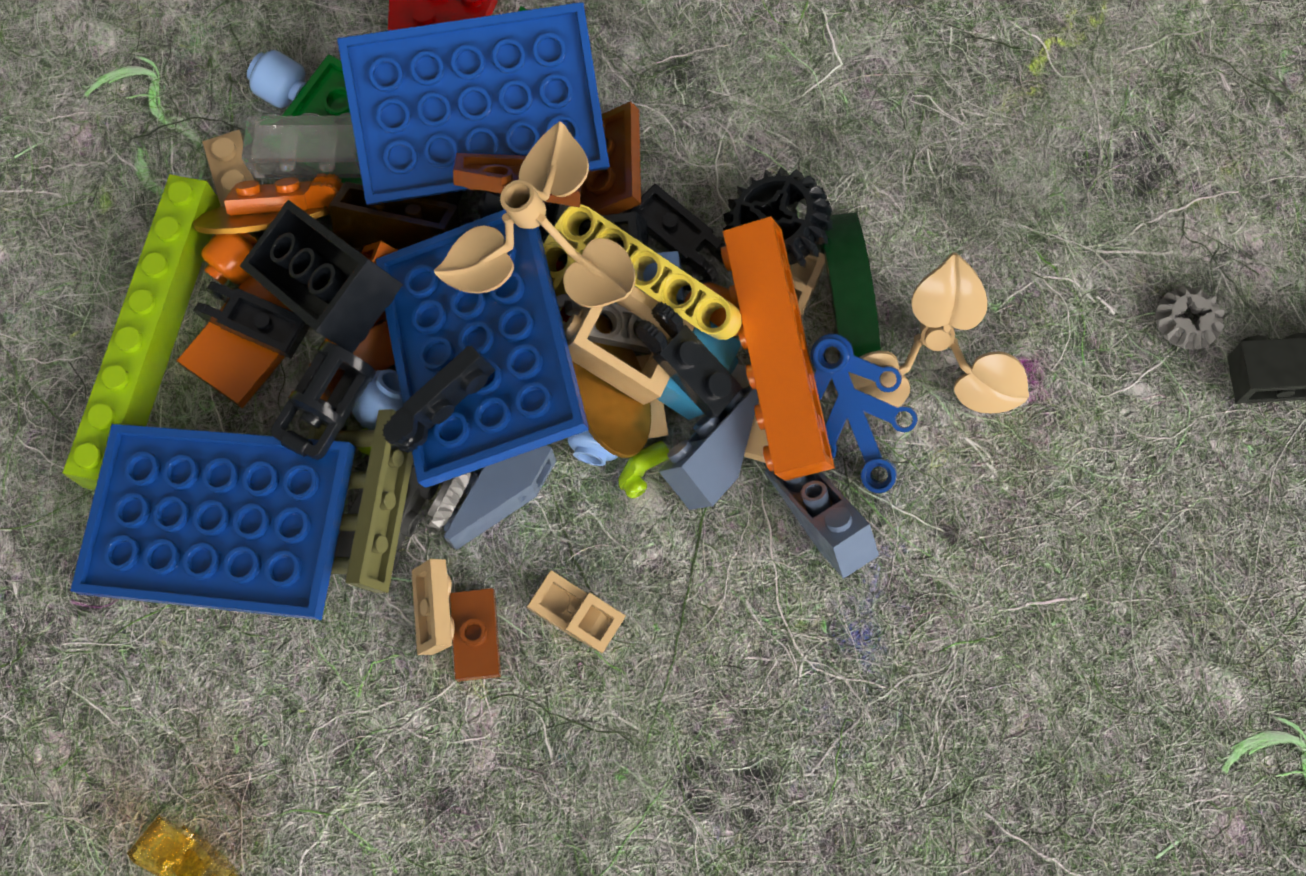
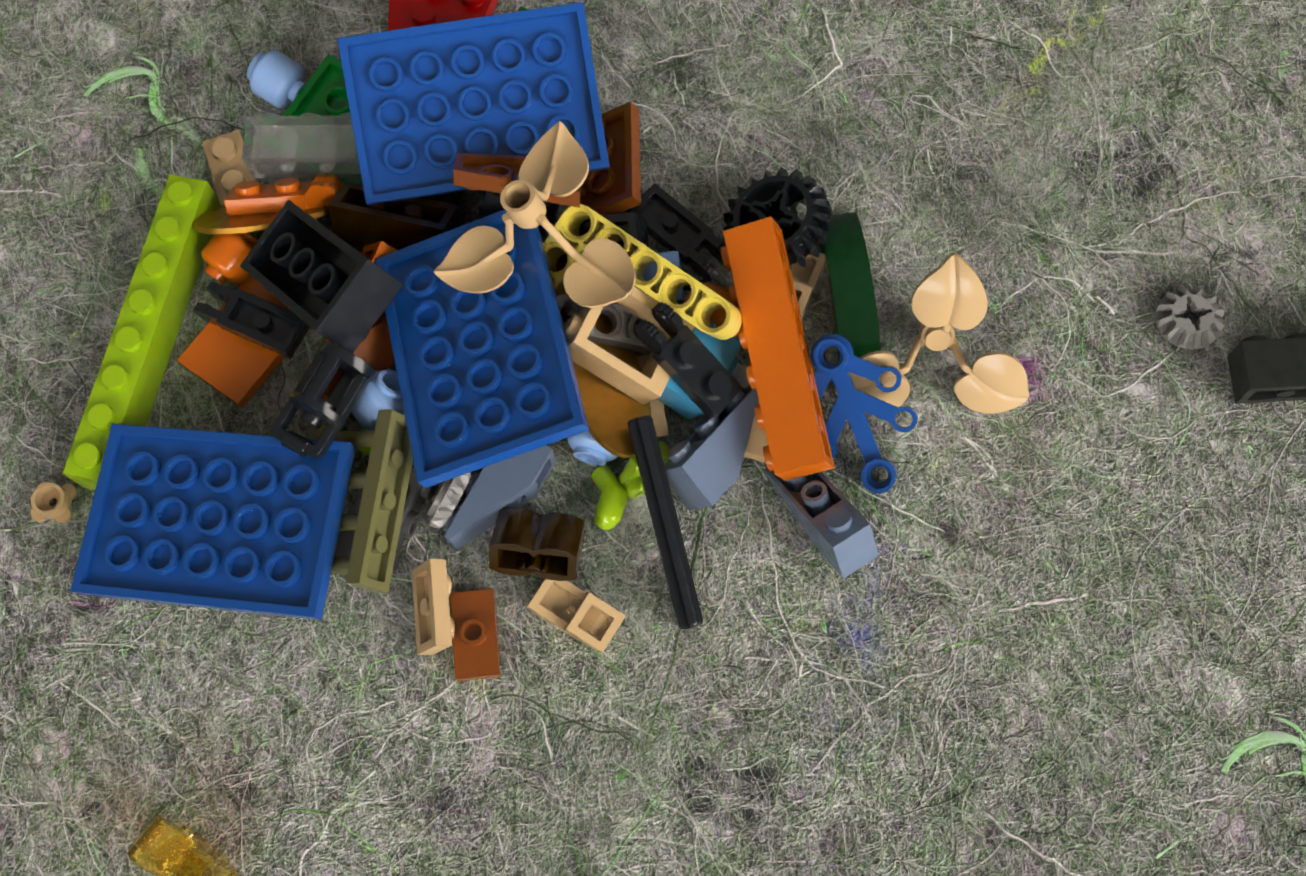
black hinge [382,346,495,453] -> none
none -> tan plate [30,482,77,524]
none -> dark brown brick [489,508,585,581]
none -> lime arm [591,465,628,530]
none -> black axle [628,416,703,629]

